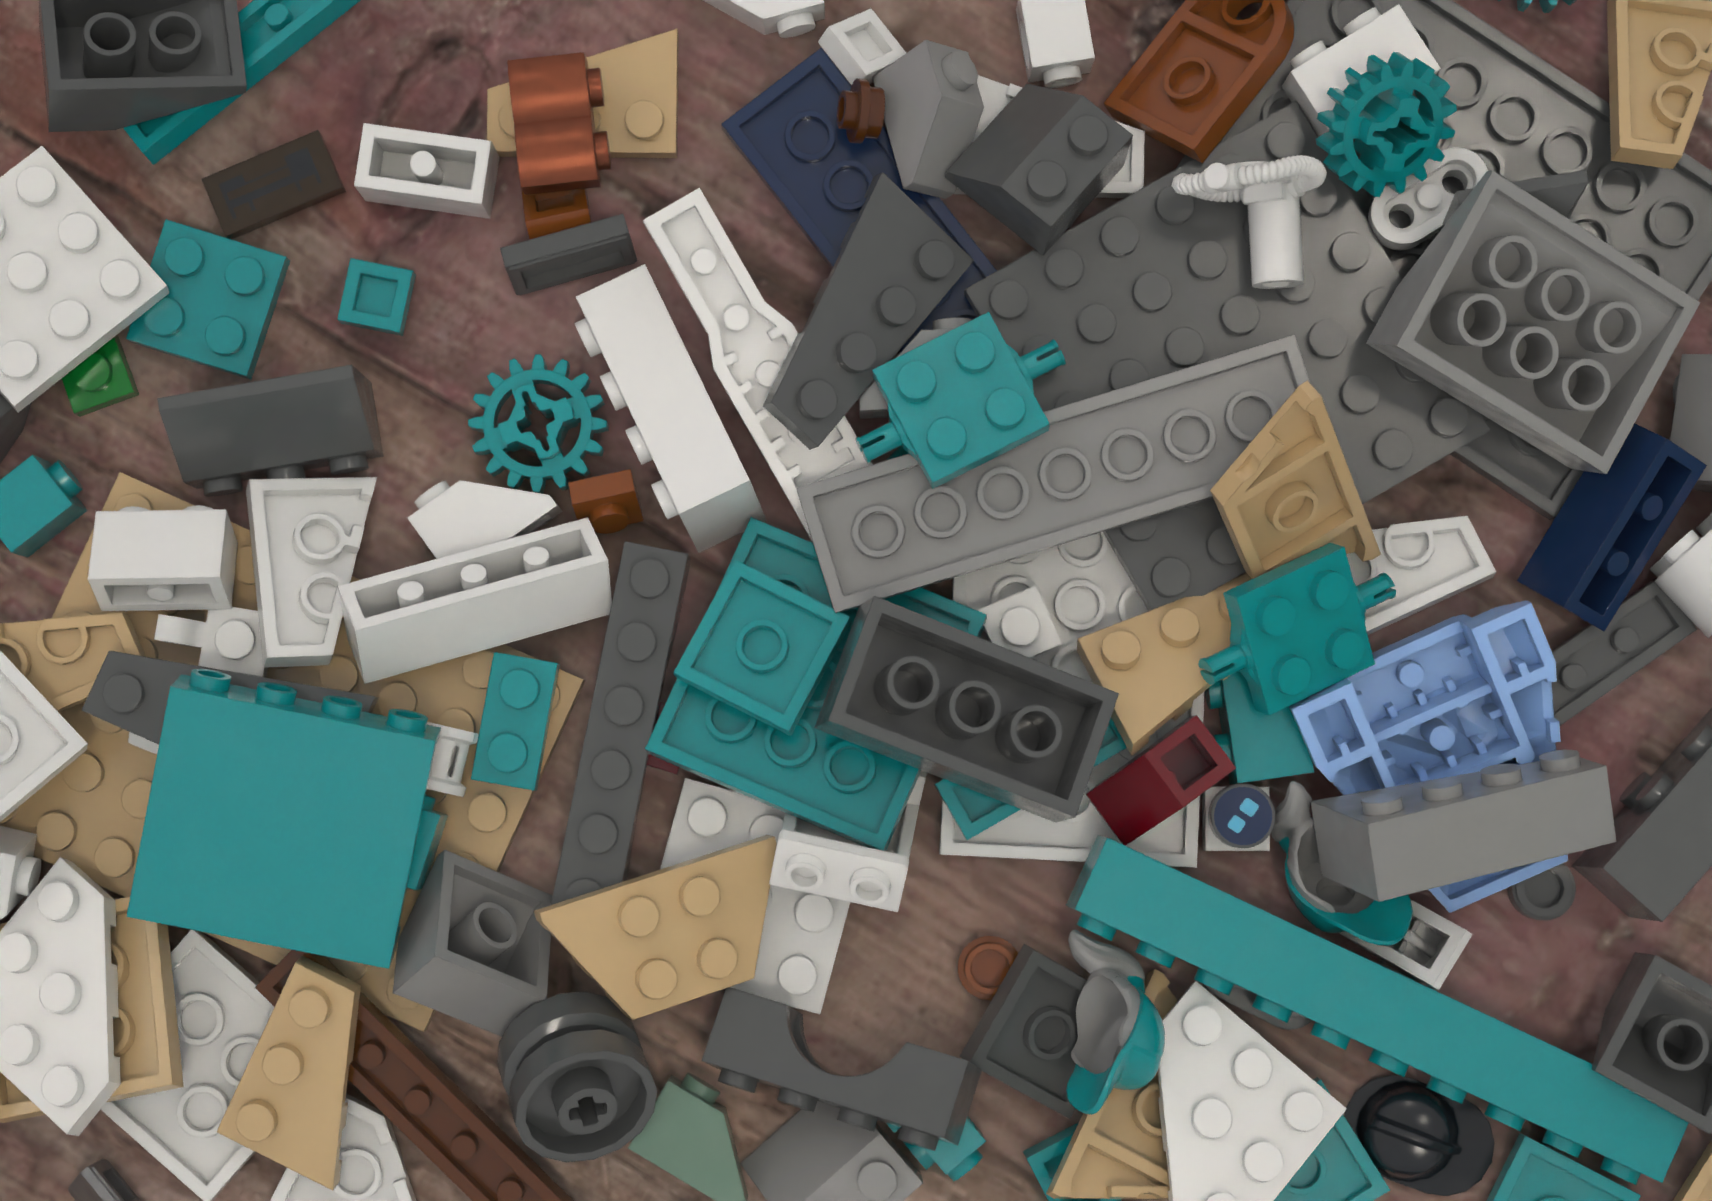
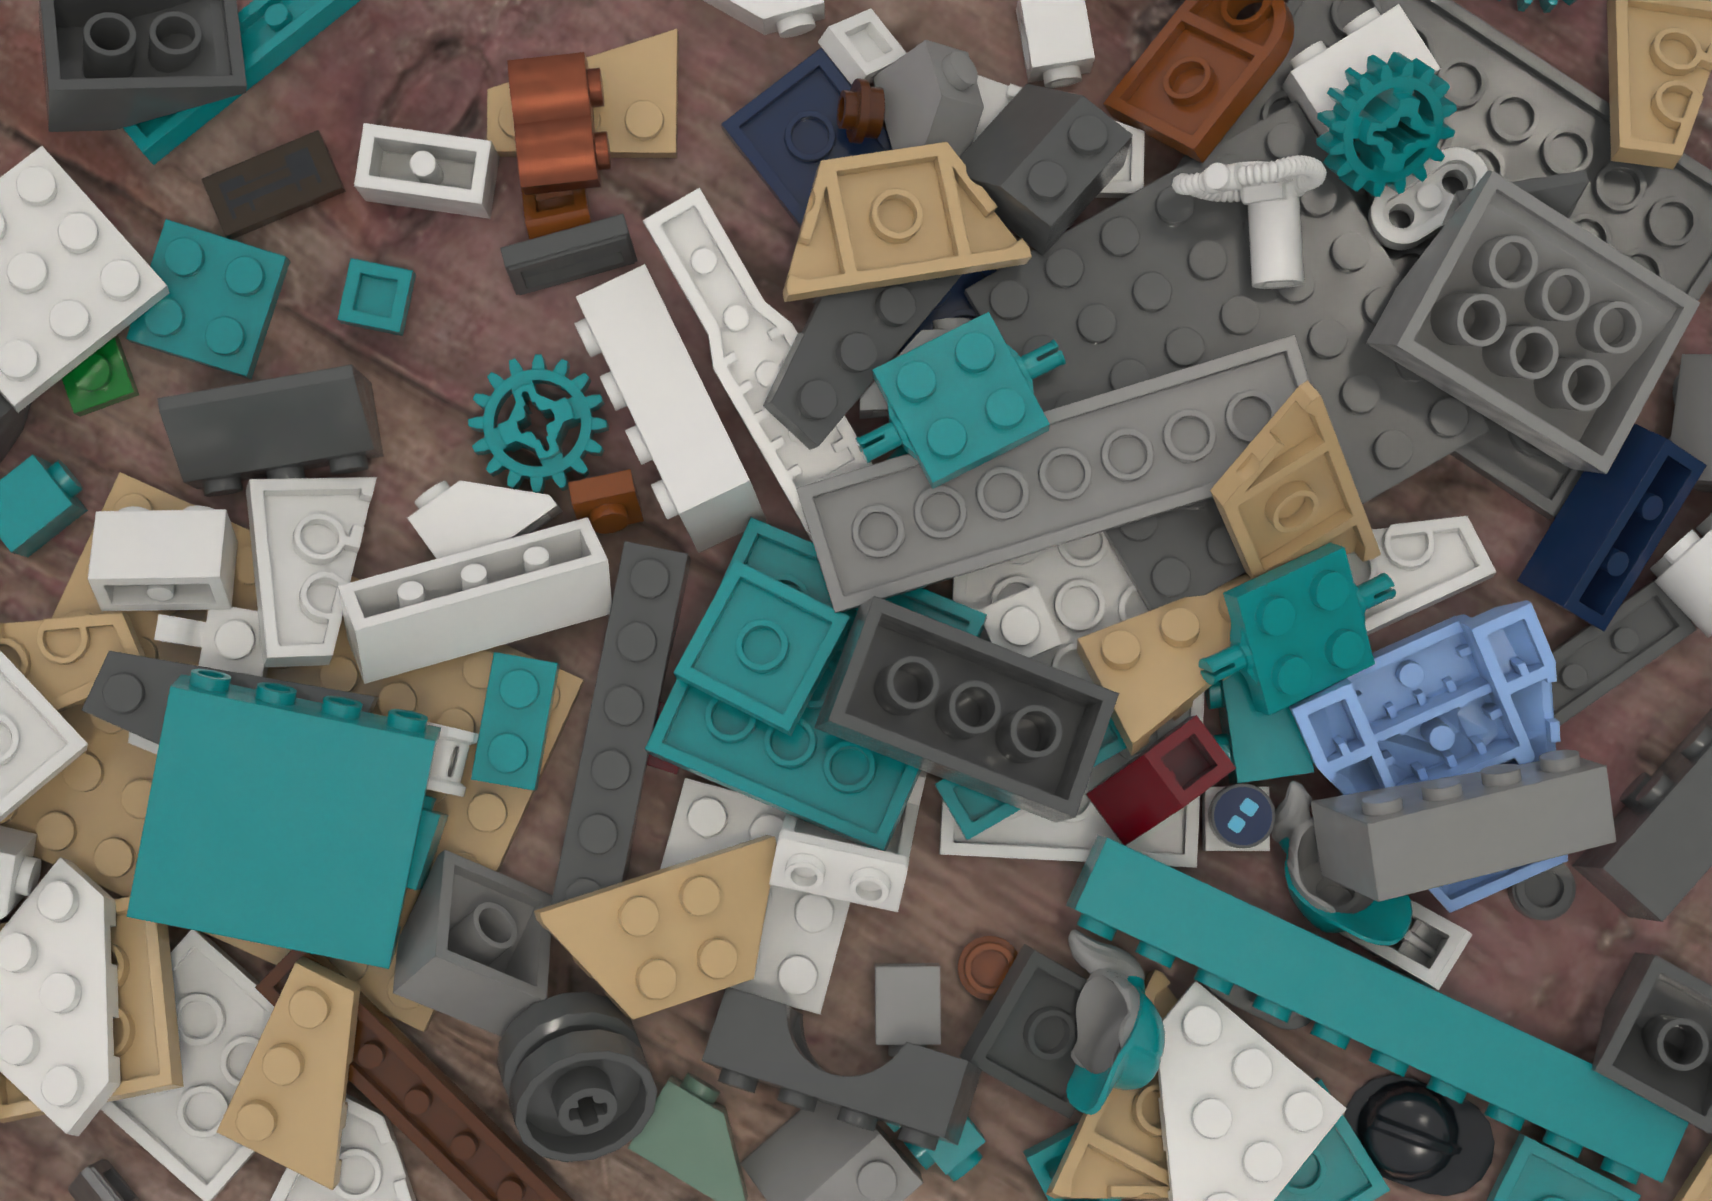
none -> tan wing [783,142,1032,302]
none -> light grey brick [875,963,941,1056]

